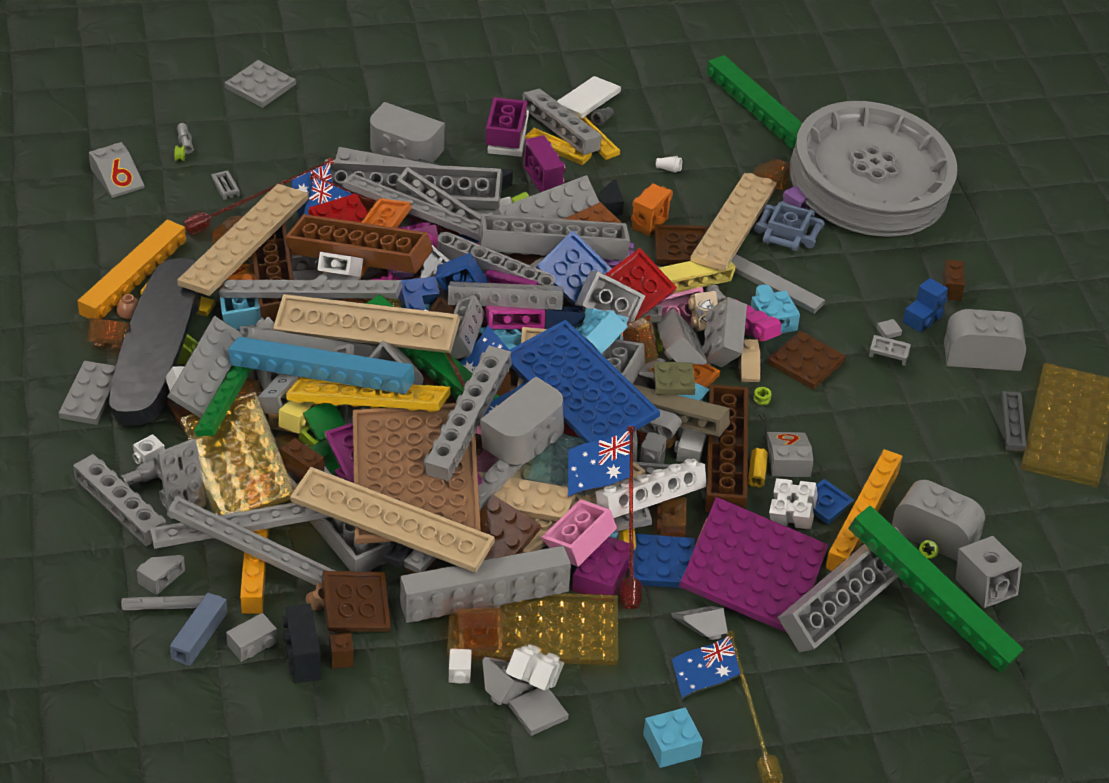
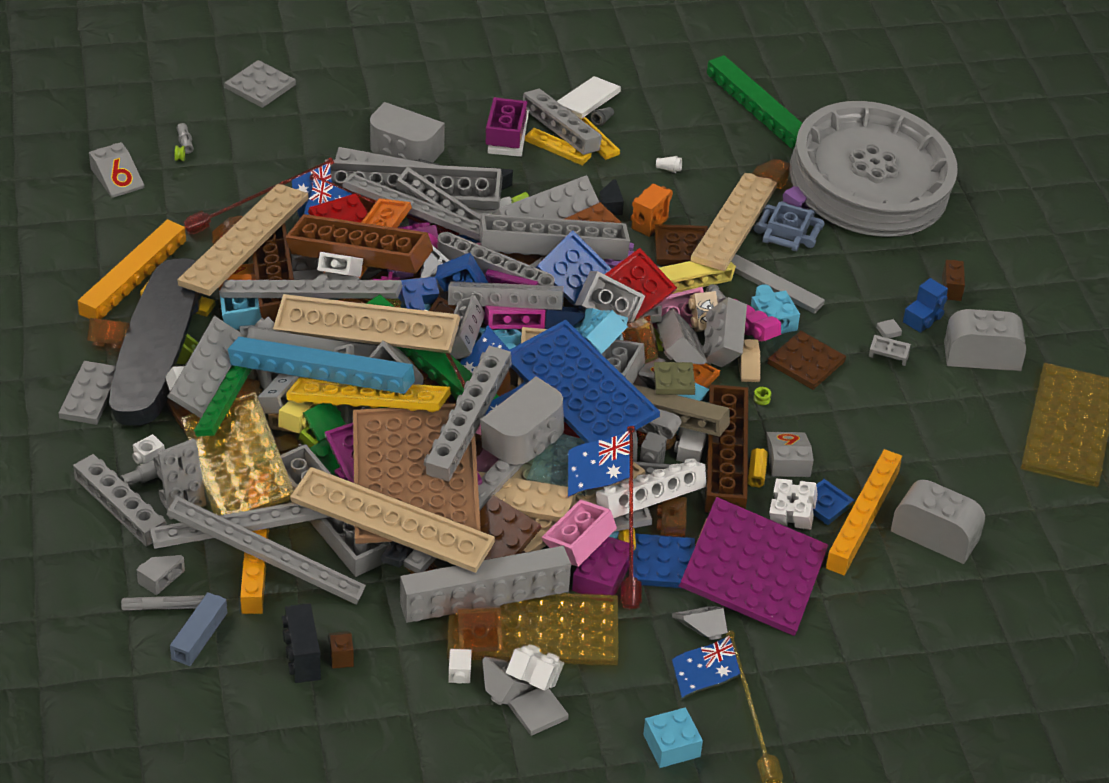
nougat brick [116,294,139,319] -> none
light grey tile [211,171,240,200] -> none
light grey brick [226,613,277,662] -> none
reddish brown brick [280,438,324,479] -> none
medium nougat brick [306,583,324,611] -> none
reddish brown plate [322,571,391,632] -> none
magenta brick [524,135,566,193] -> none
light grey brick [778,526,899,653] -> none
green brick [848,505,1024,673] -> none
lime bush [919,540,939,559] -> none
light grey brick [956,536,1022,608] -> none
dark grey plate [1001,391,1026,452] -> none

